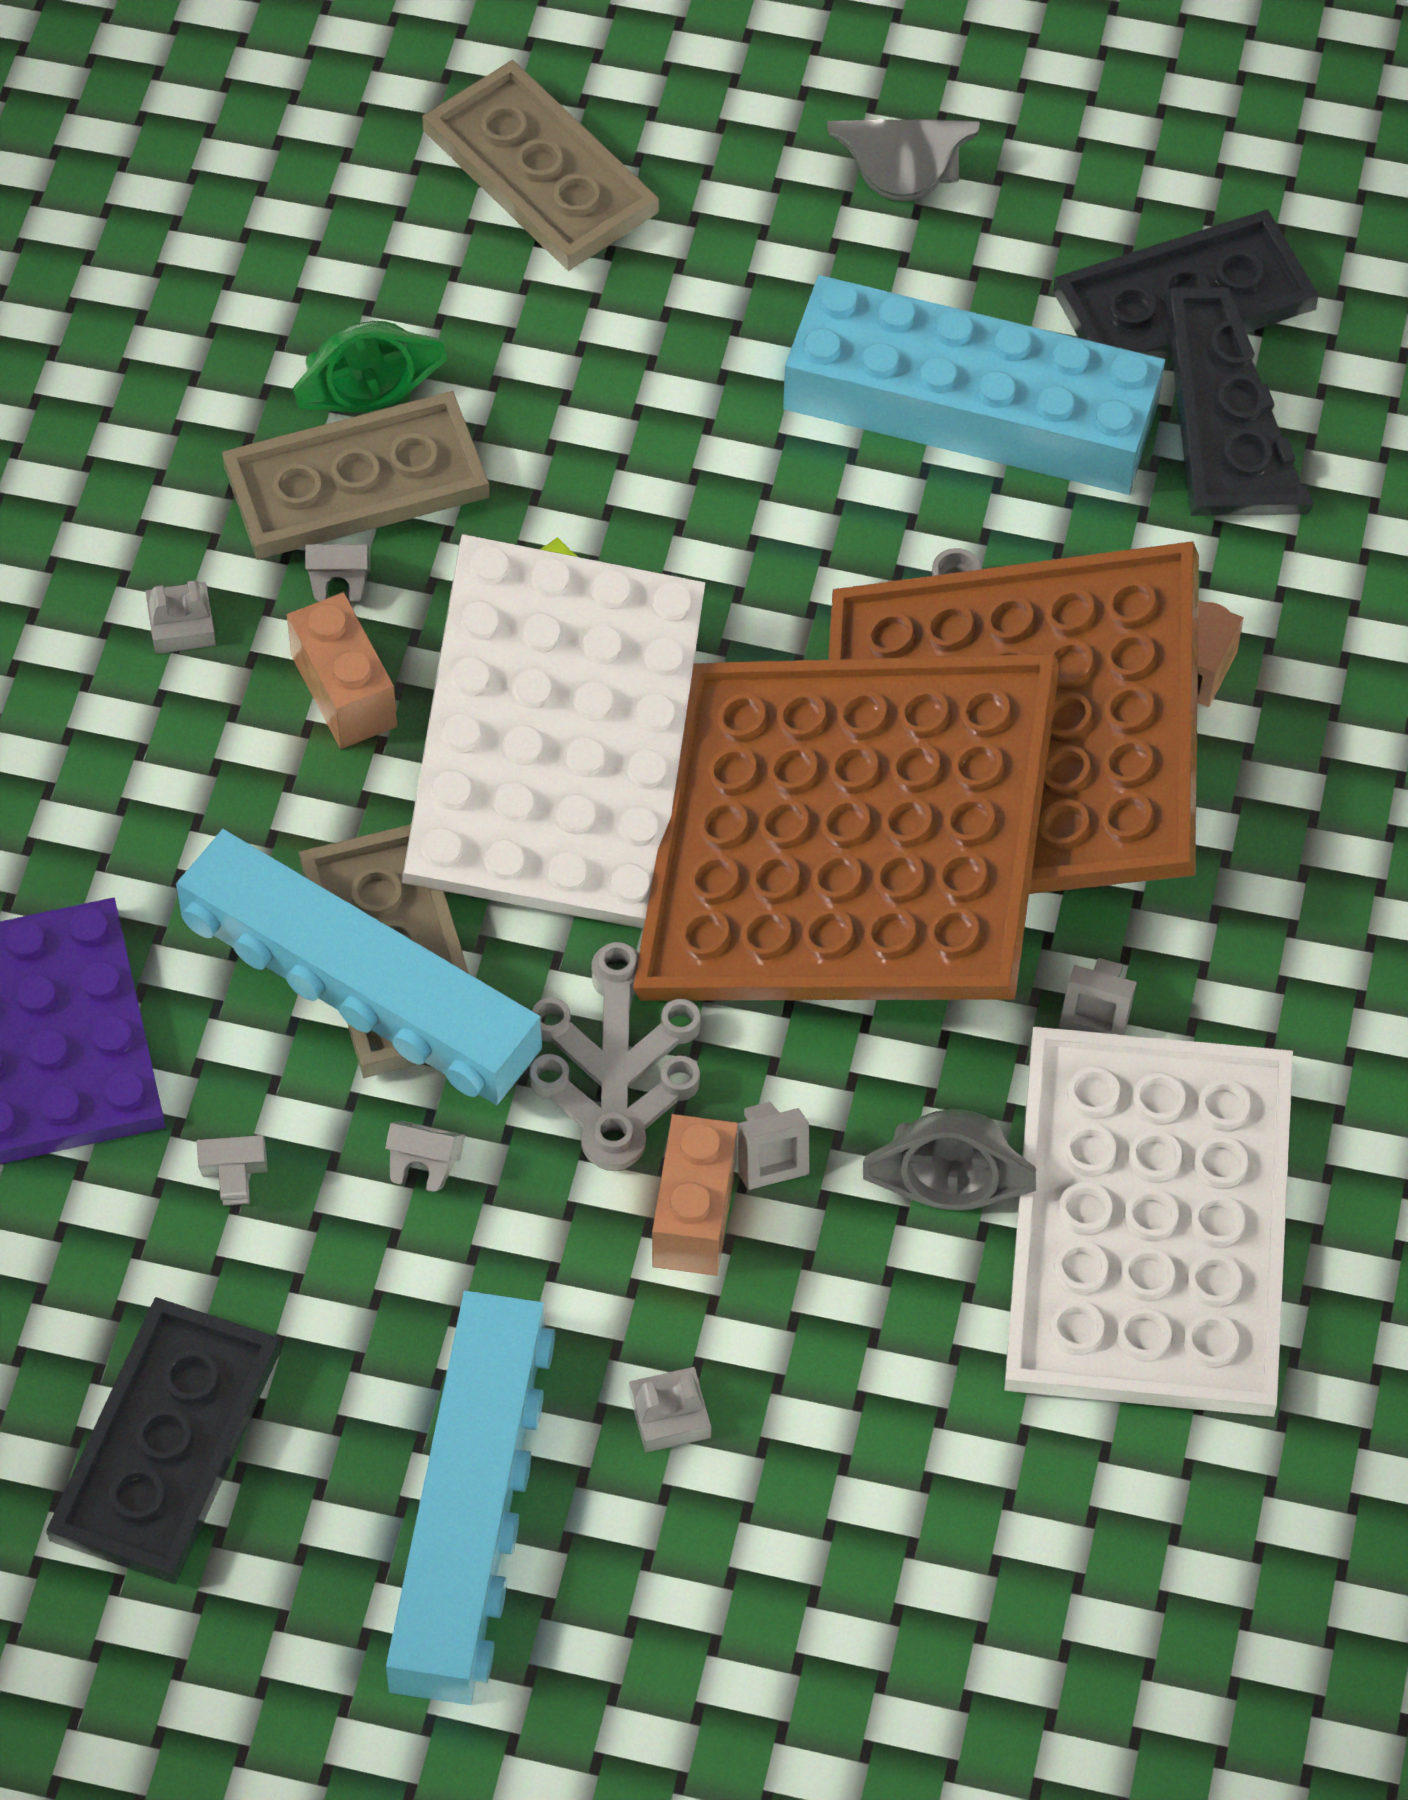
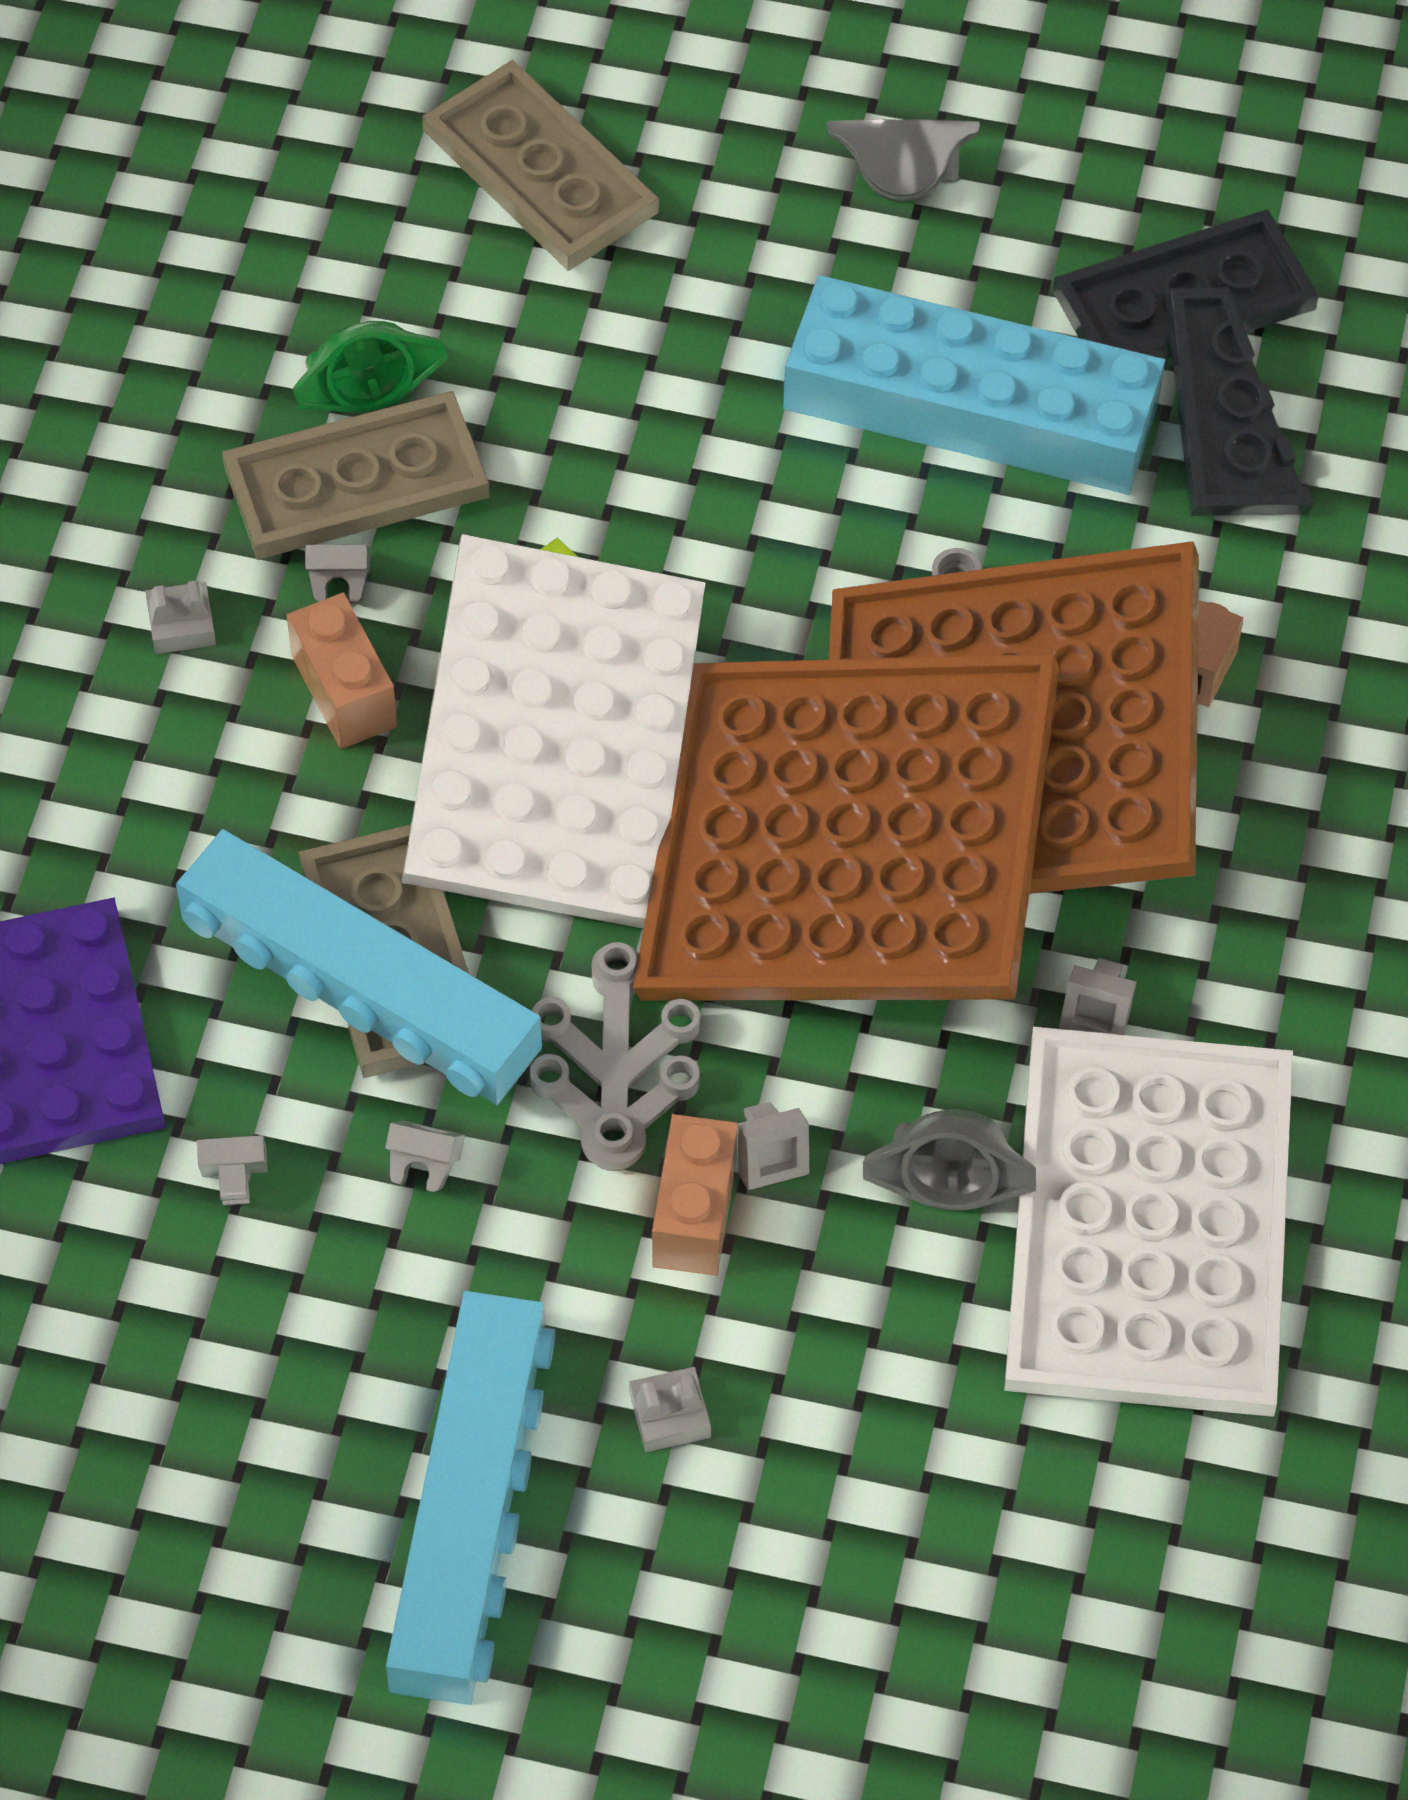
black plate [46,1297,281,1585] -> none

